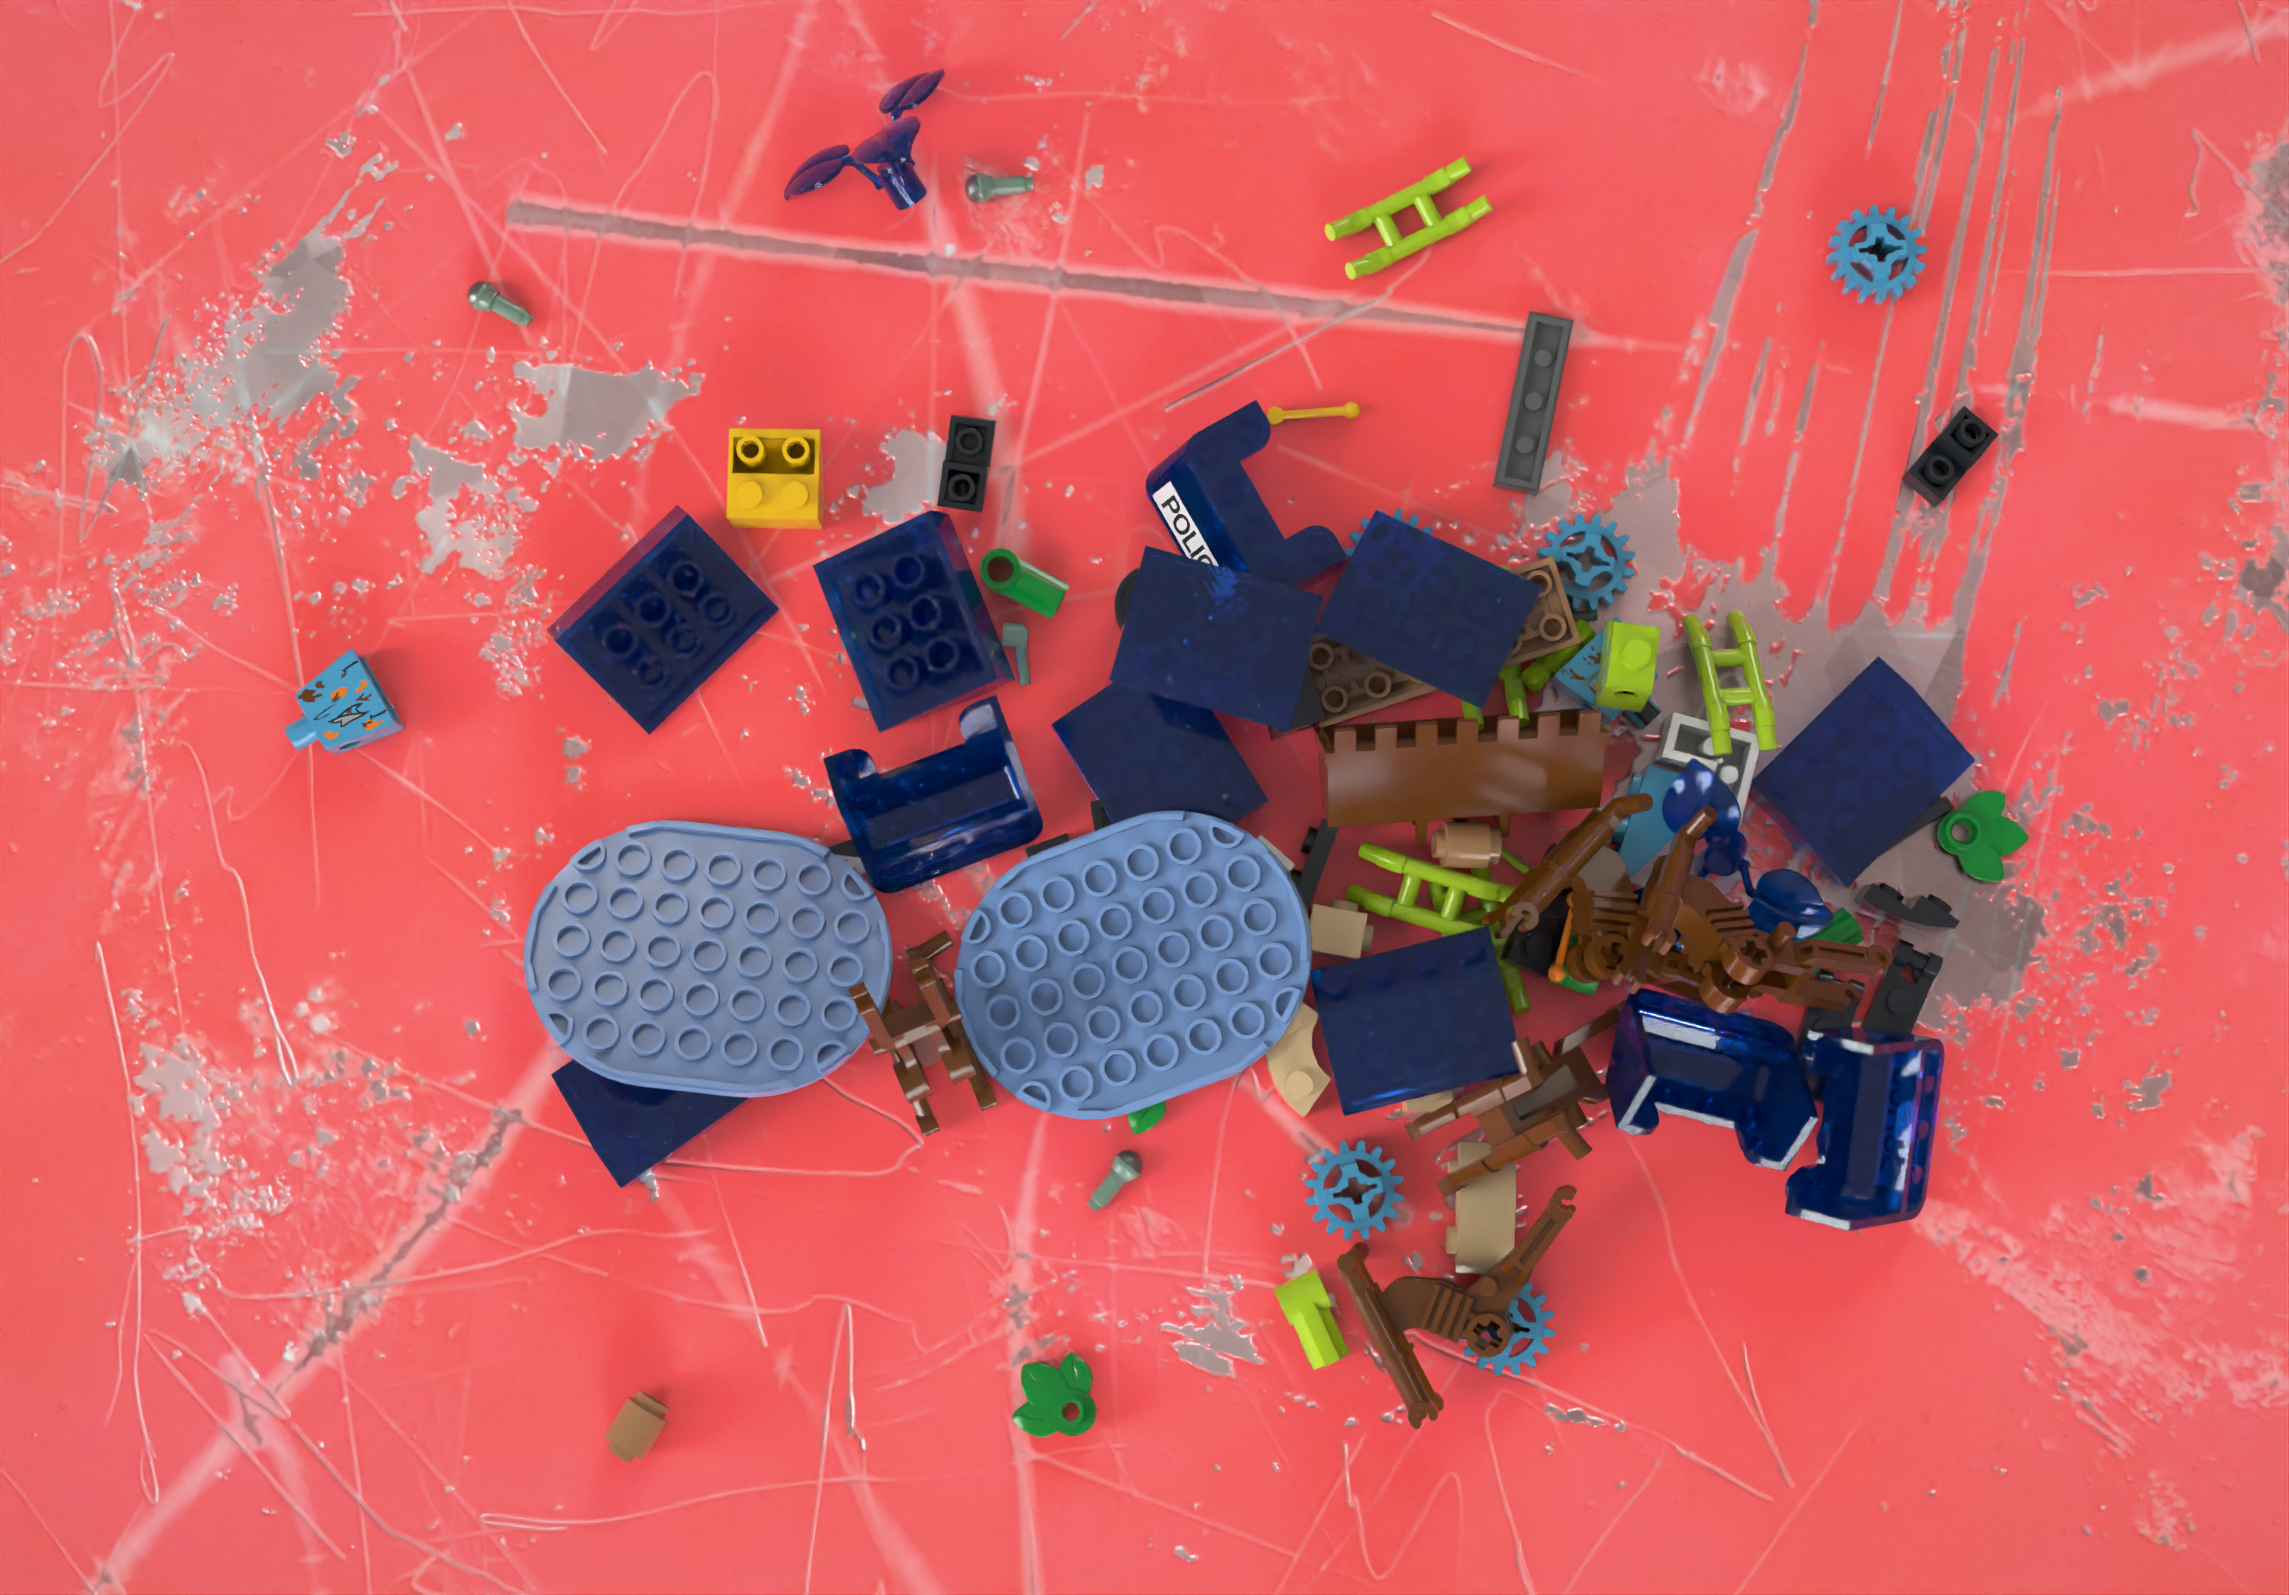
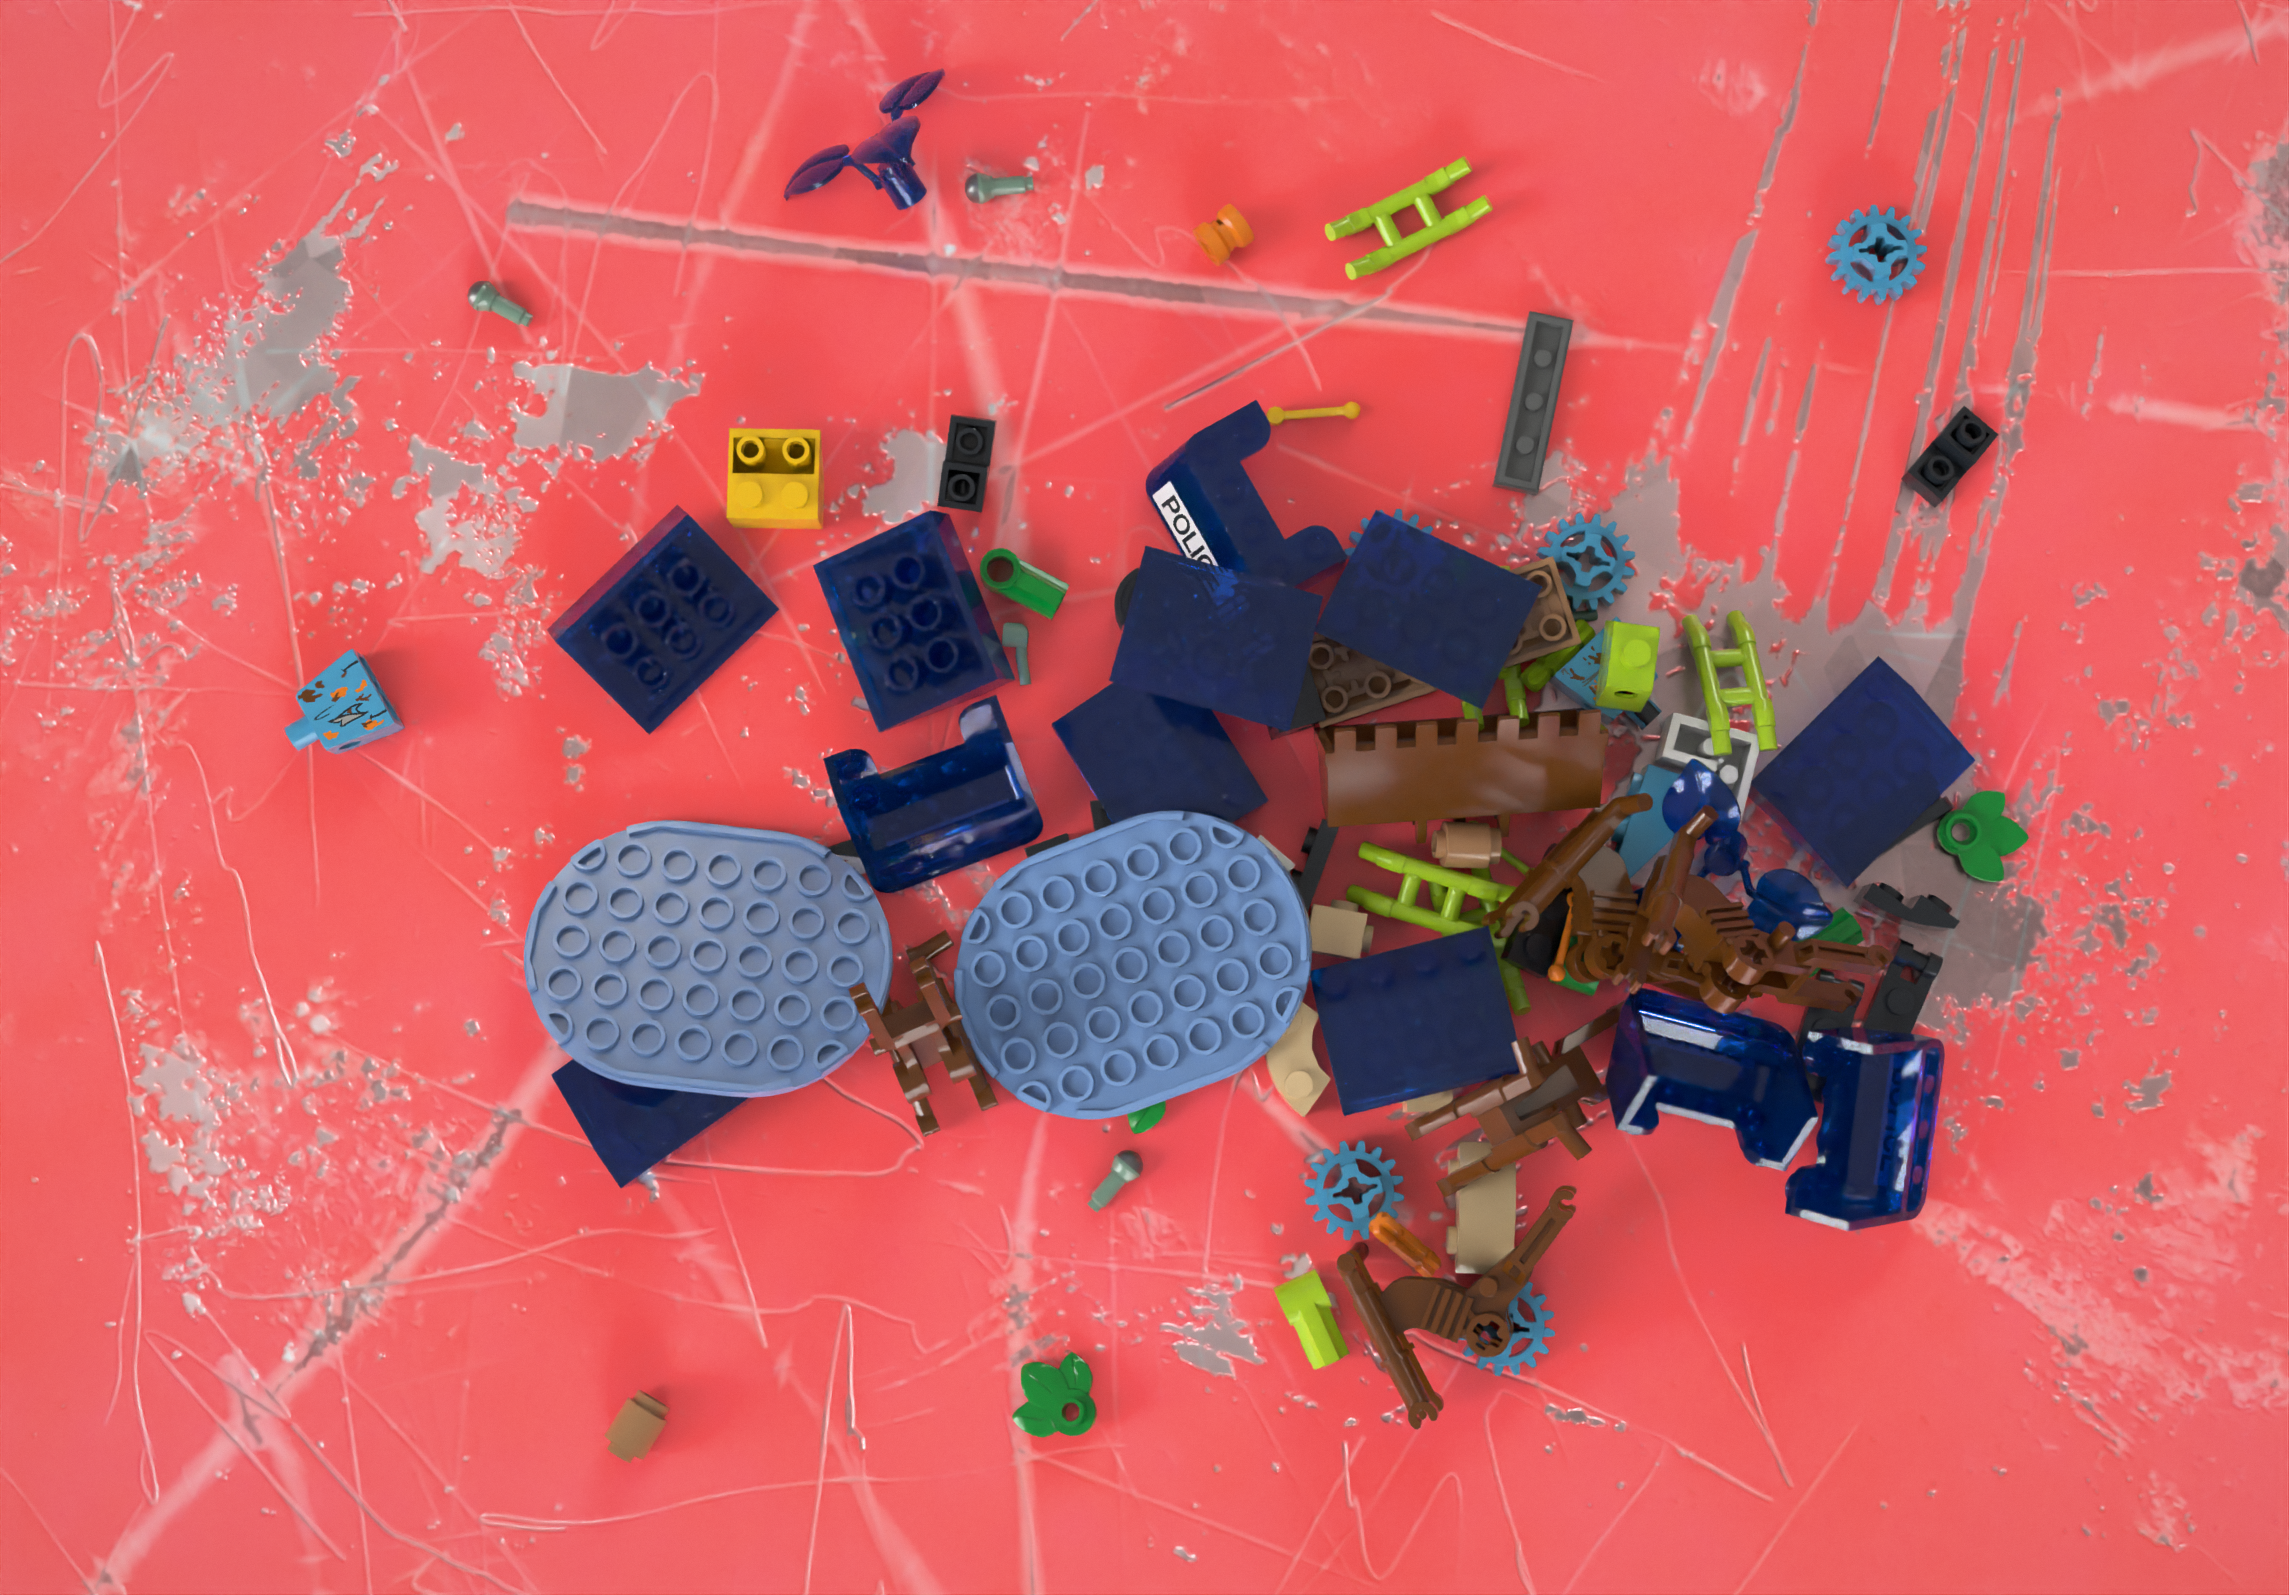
none -> orange wheel [1192,203,1255,266]
none -> orange axle [1369,1212,1441,1277]

